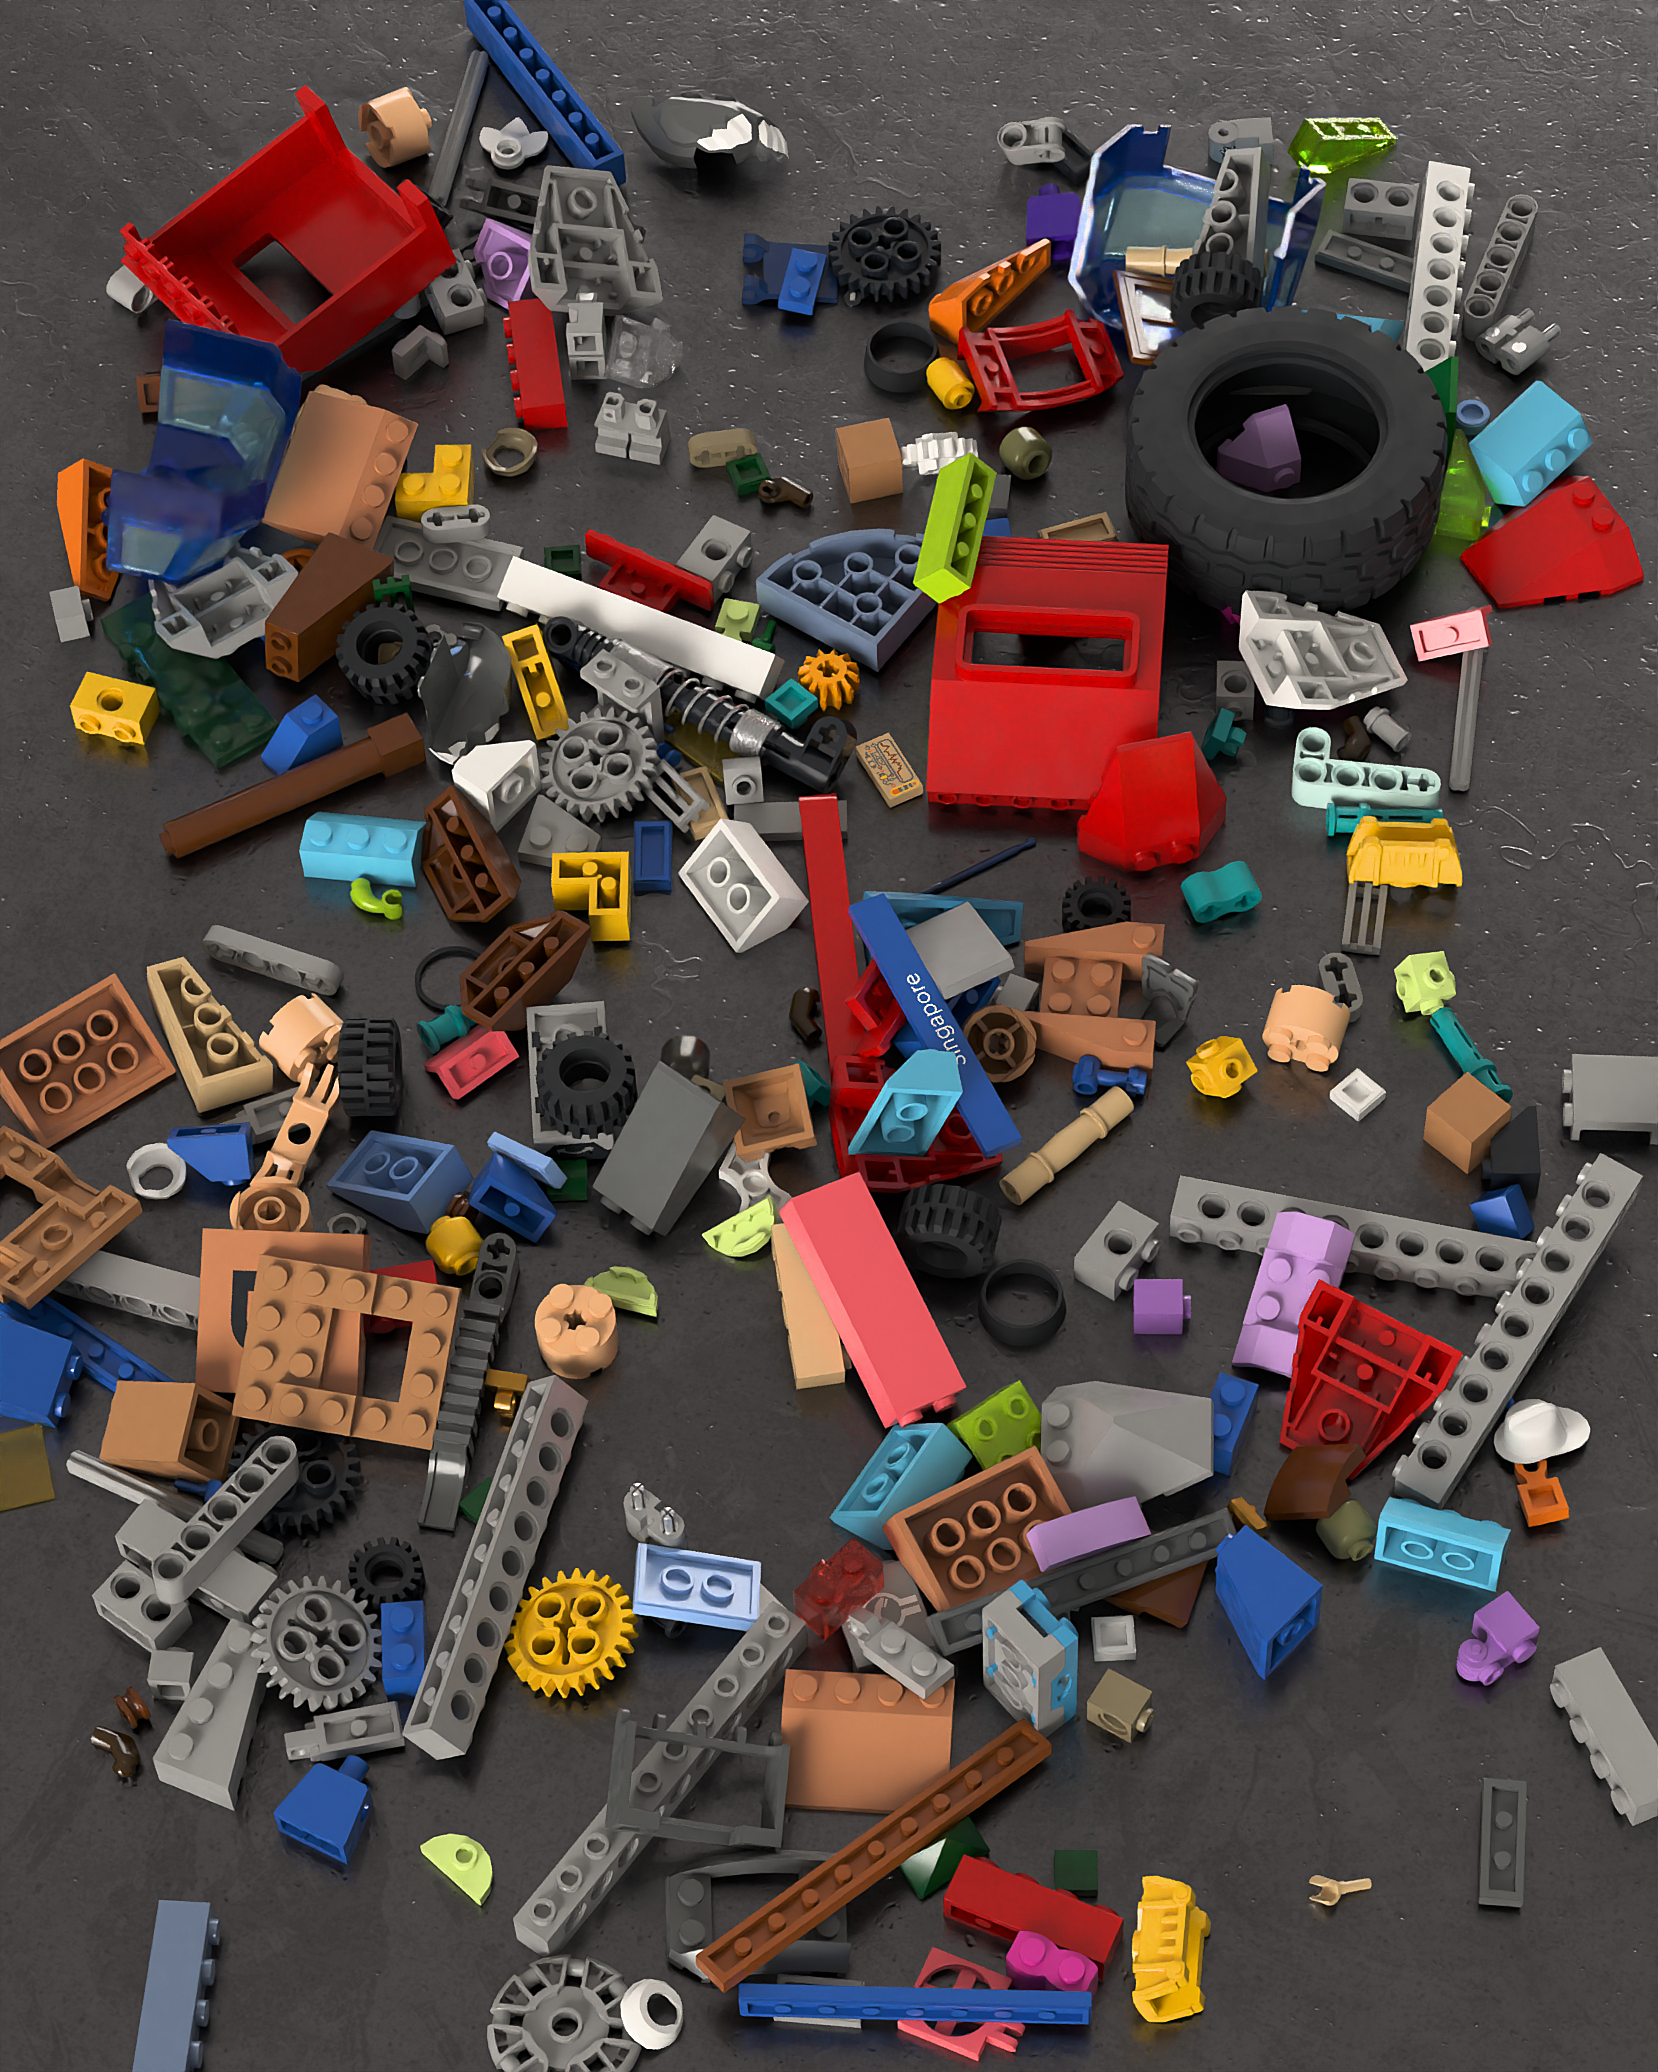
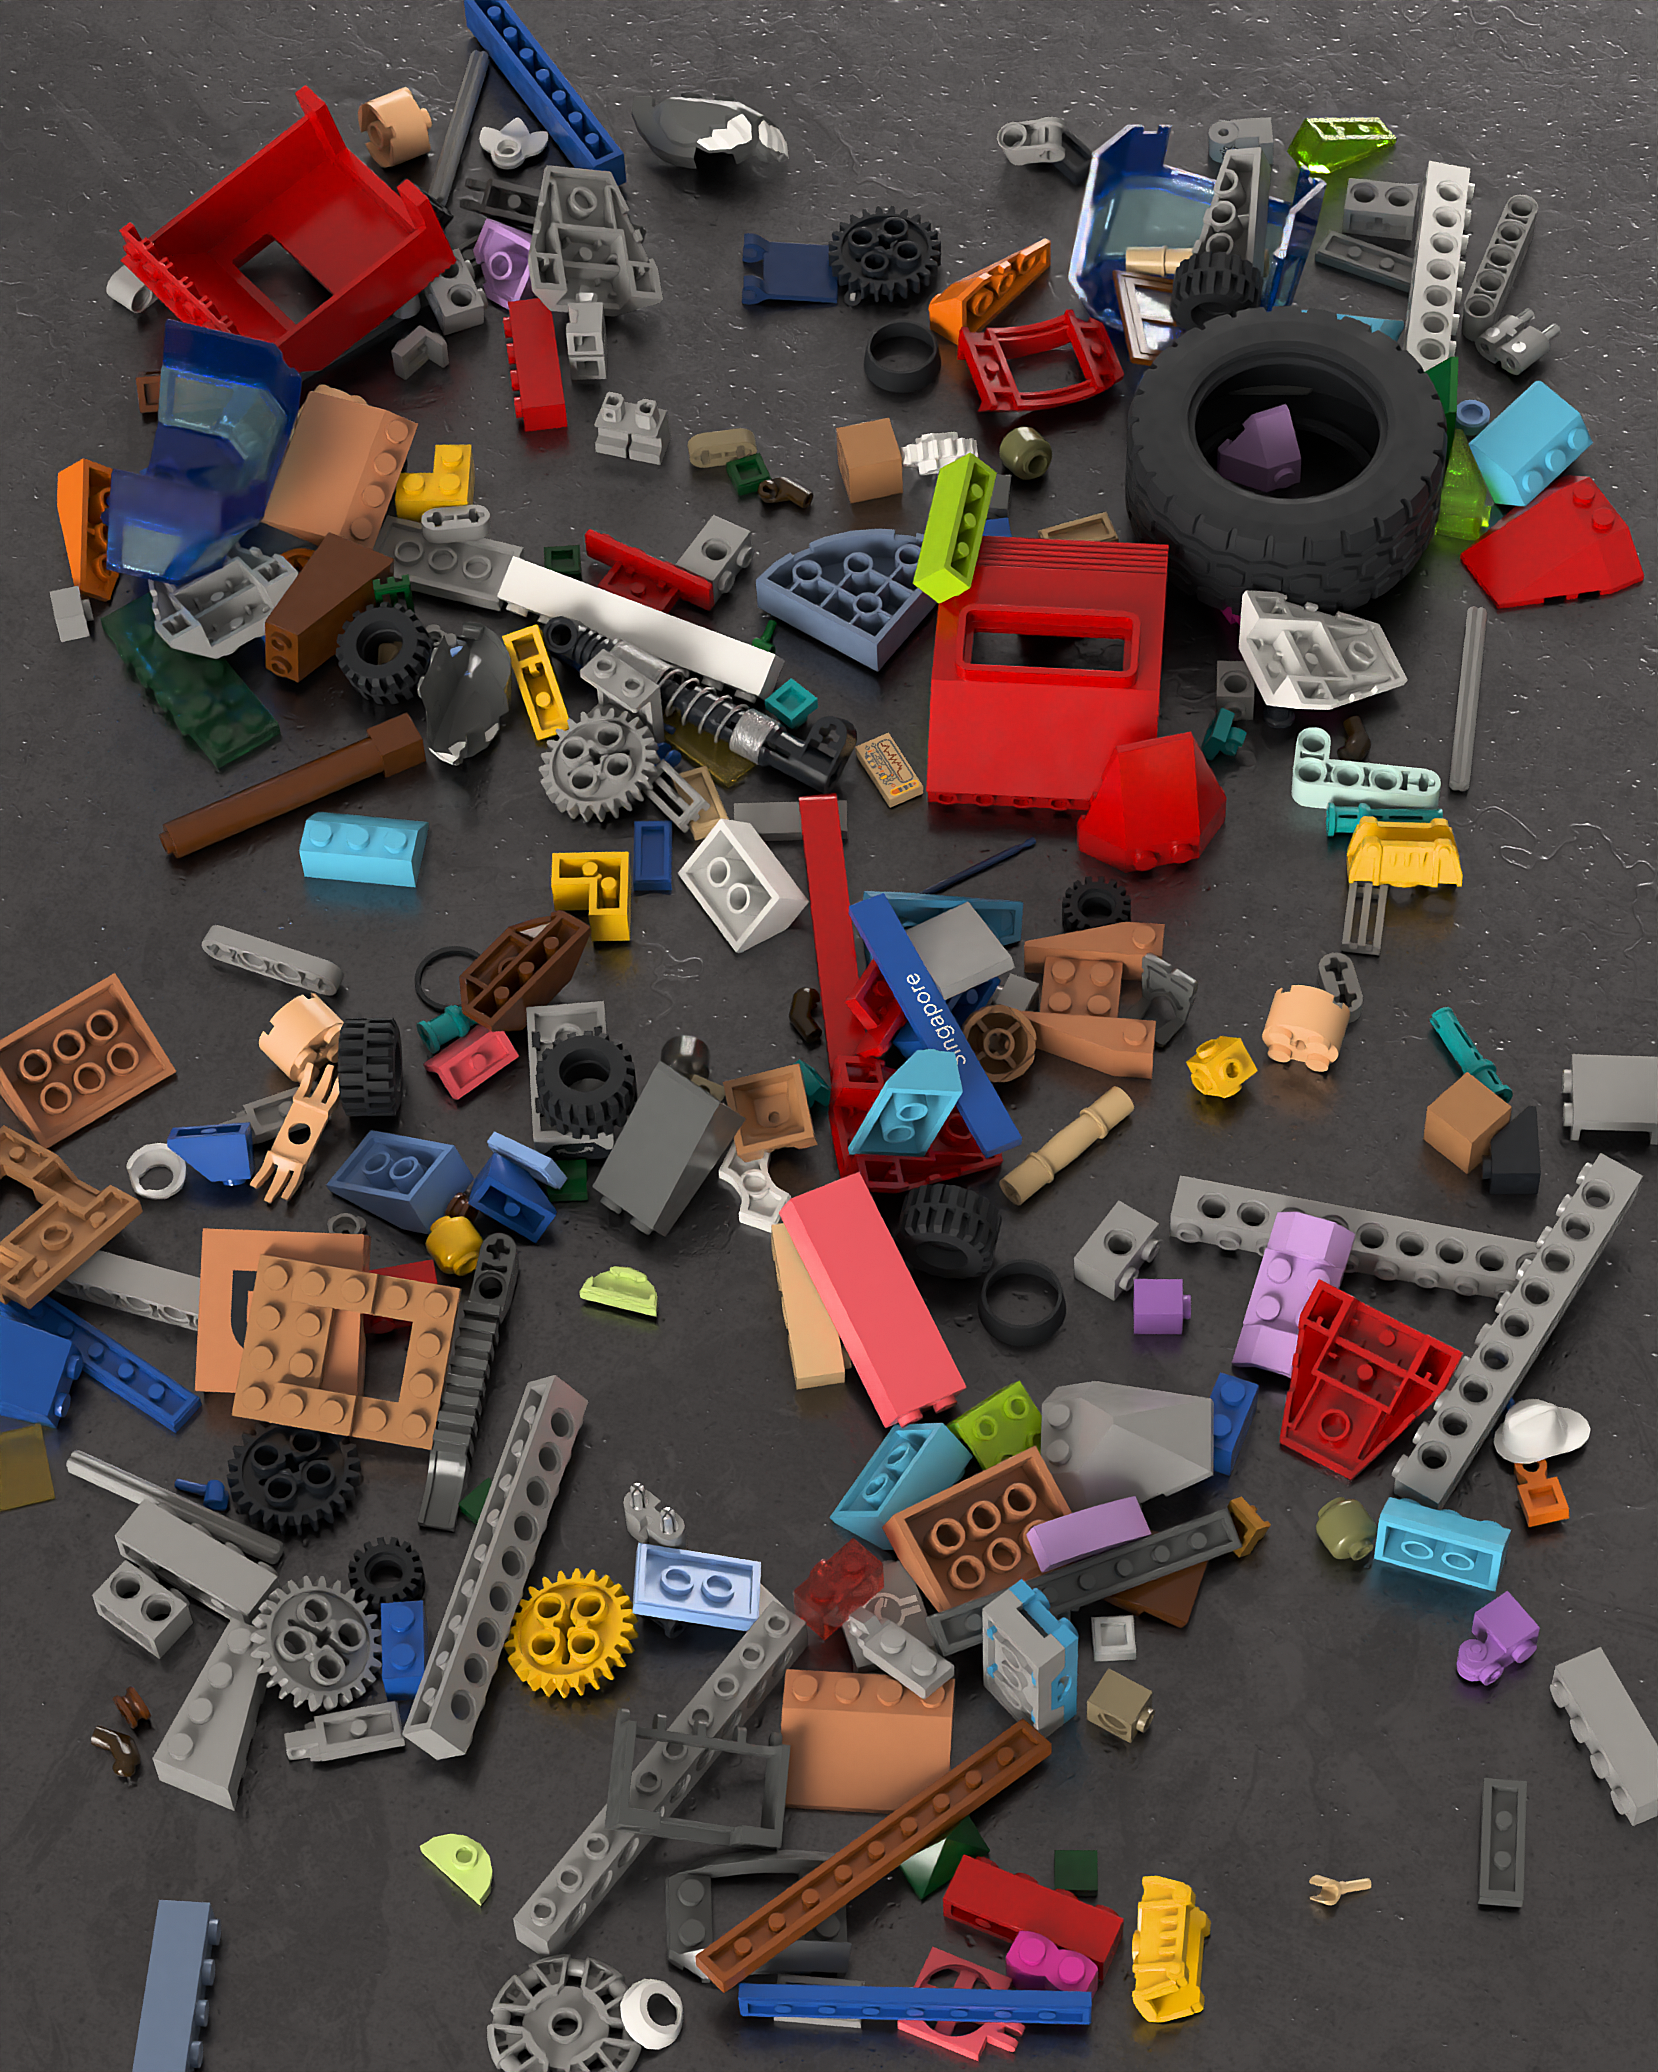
yellow brick [70,672,161,745] -> none
medium nougat slope [99,1380,240,1484] -> none
tan wedge [147,957,273,1113] -> none
light grey plate [147,1647,199,1701] -> none
light grey beam [151,1436,299,1604] -> none
light nougat brick [230,1176,315,1233] -> none
blue slope [261,694,343,776] -> none
blue torso [274,1755,373,1865] -> none
lime arm [350,878,403,920] -> none
reddish brown wedge [421,785,522,922] -> none
white slope [452,740,542,833] -> none
dark tan piece [481,427,538,477] -> none
pearl gold tile [485,1369,532,1414] -> none
light grey wing [518,794,602,867] -> none
light nougat brick [535,1284,619,1379] -> none
clear slope [604,315,684,389] -> none
yellowish green plate [702,1196,778,1257] -> none
yellowish green plate [715,598,761,642] -> none
light grey plate [722,756,764,805] -> none
blue plate [778,248,827,315] -> none
light orange gear [798,648,860,712] -> none
yellow brick [926,357,975,410] -> none
dark purple torso [1026,184,1093,260] -> none
blue bar [1072,1056,1148,1097] -> none
teal axle [1180,861,1262,923] -> none
blue slope [1215,1525,1323,1680] -> none
reddish brown slope [1263,1443,1366,1521] -> none
white tile [1330,1068,1386,1122] -> none
light grey pin [1363,706,1412,752] -> none
yellowish green brick [1394,951,1456,1015] -> none
panel [1410,605,1493,662] -> none
blue panel [1470,1184,1535,1240] -> none

